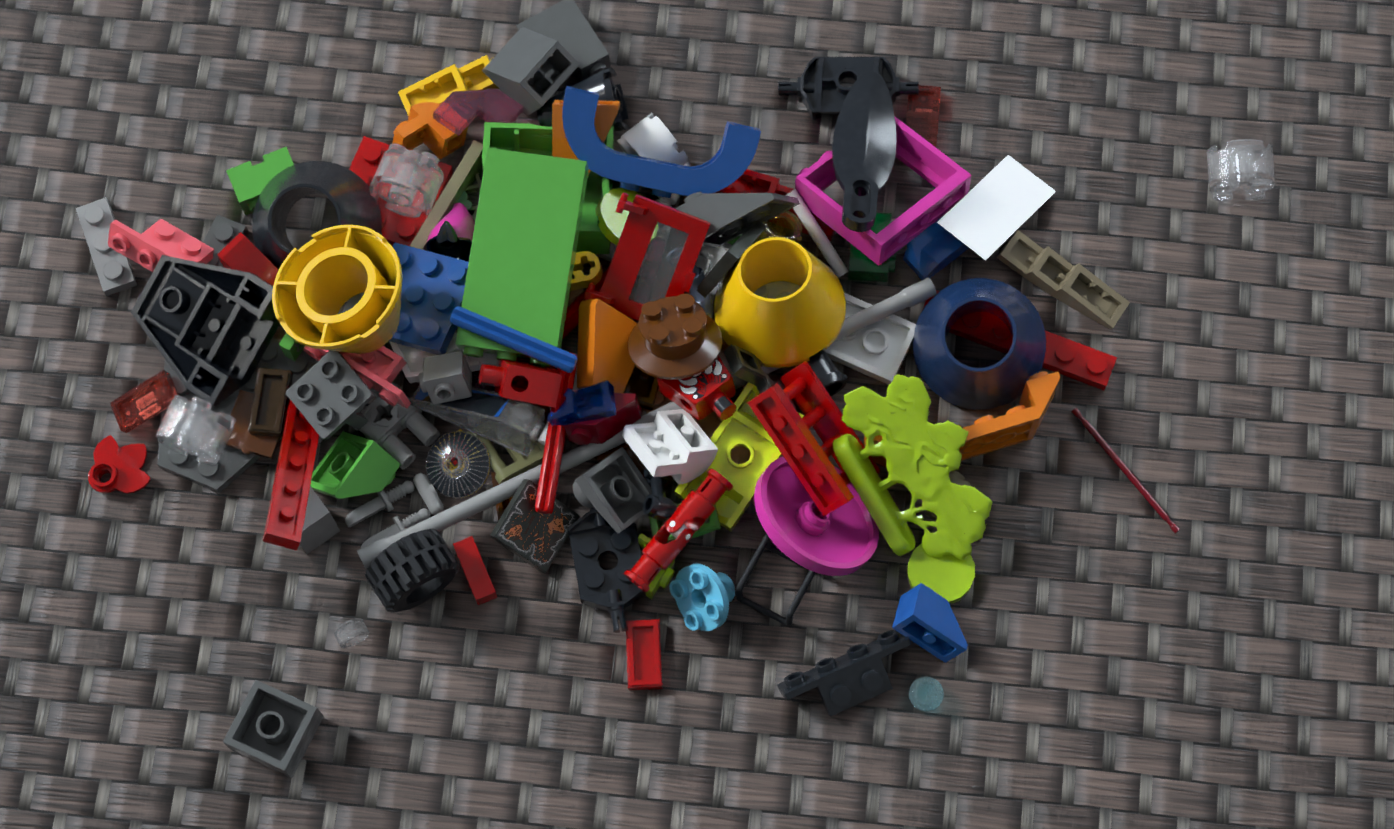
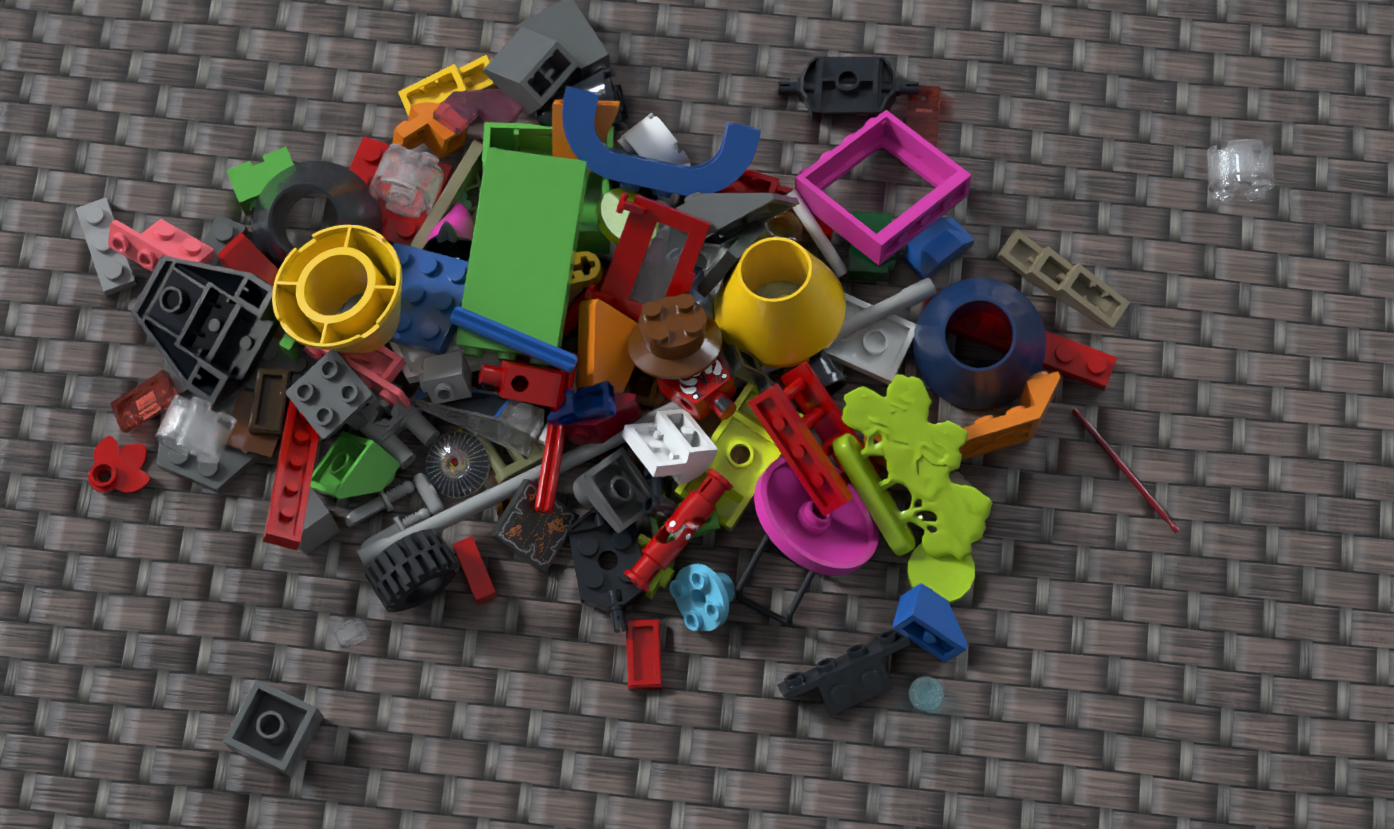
black plant [832,71,897,232] -> none
white sticker [937,155,1056,260] -> none

